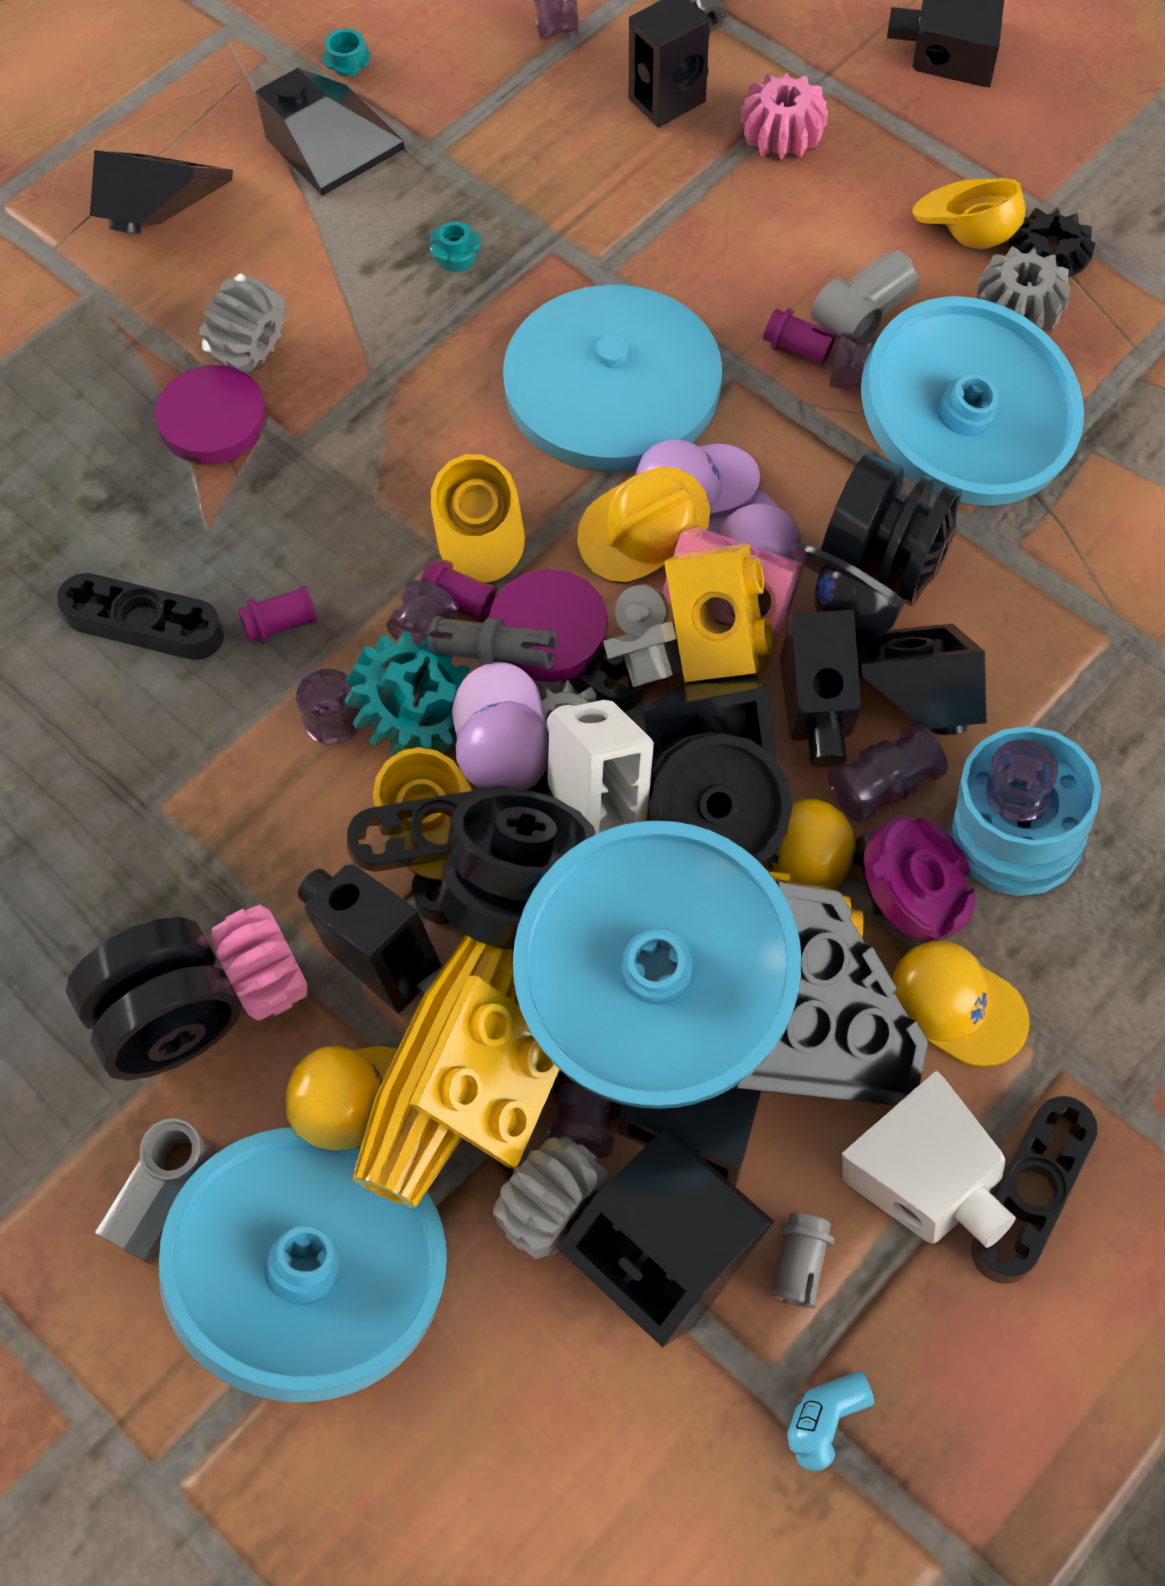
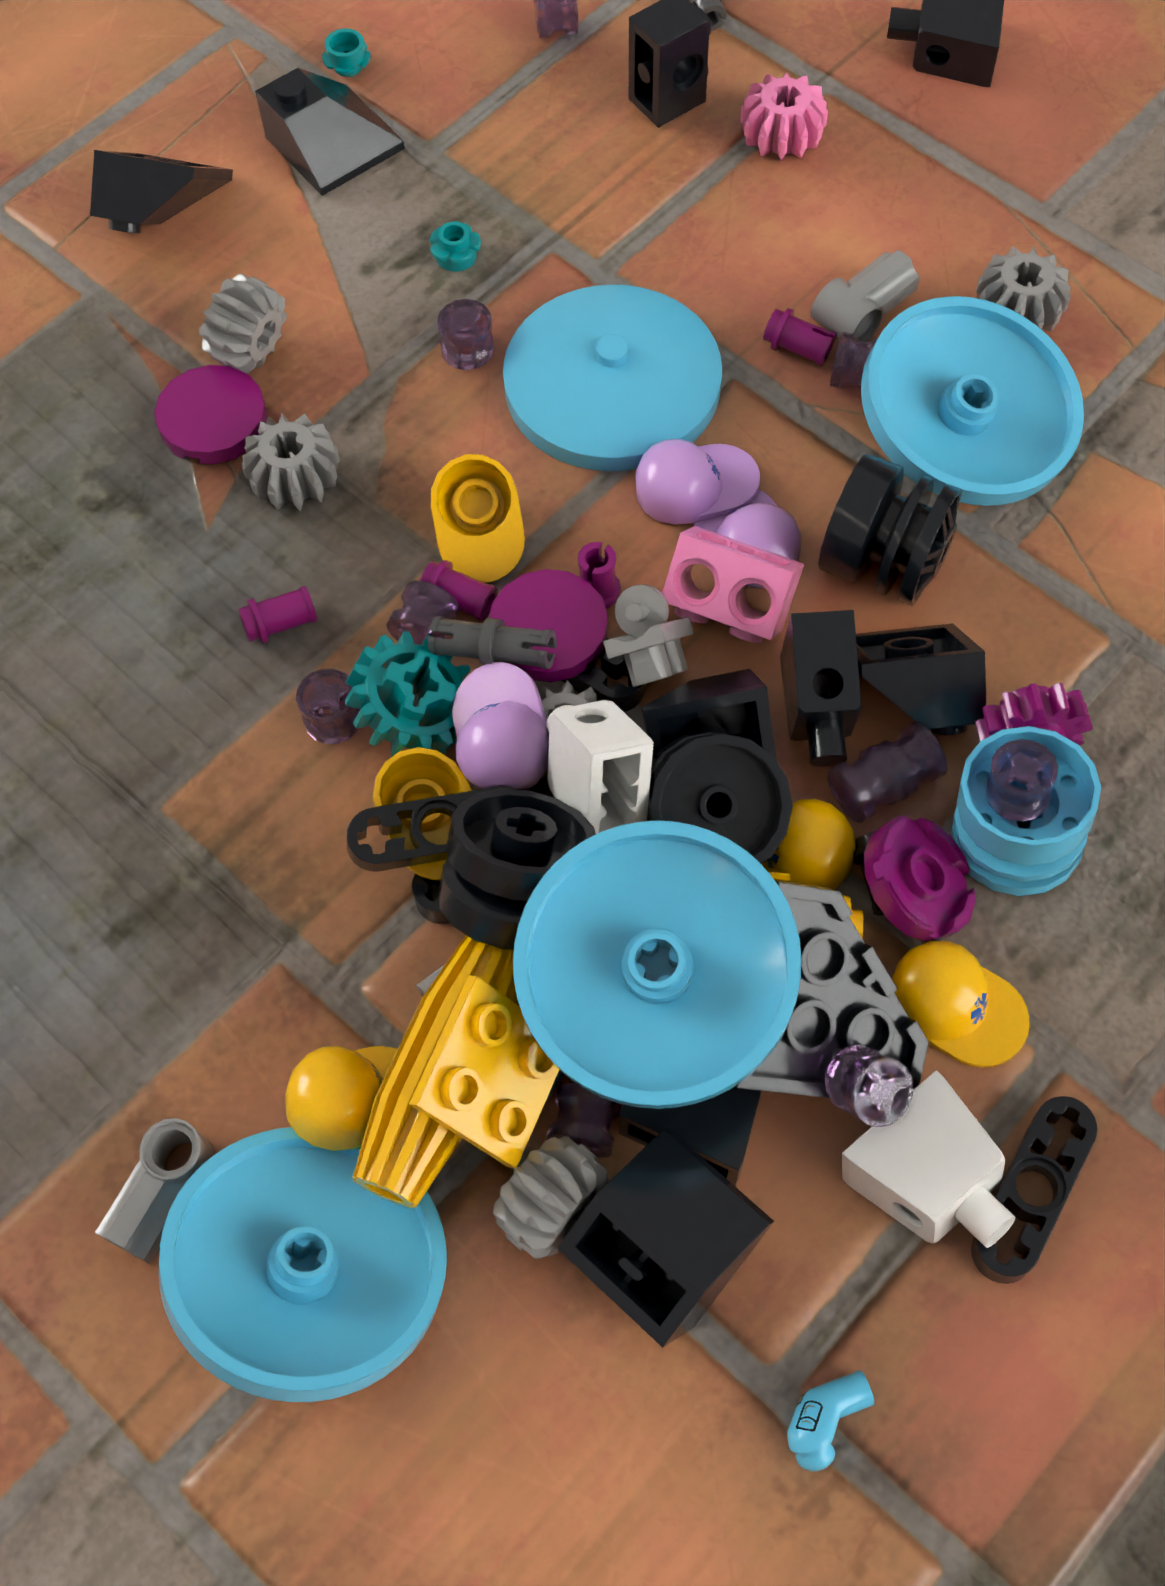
black beam [57,573,224,660] -> none
black wheel [66,917,243,1081] -> none
bright pink gear [210,904,308,1021] -> none
black torso [298,864,442,1014] -> none
yellow piece [577,467,710,582] -> none
yellow brick [664,543,774,682] -> none
light grey pin [771,1213,835,1308] -> none
black cap [790,544,905,640] -> none
yellow cap [912,178,1026,250] -> none
black gear [1008,207,1096,277] -> none
none -> light grey gear [242,413,340,511]
none -> clear purple wheel [437,299,495,370]
none -> magenta pin [578,542,621,609]
none -> clear purple wheel [825,1045,913,1127]
none -> magenta gear [975,683,1093,746]

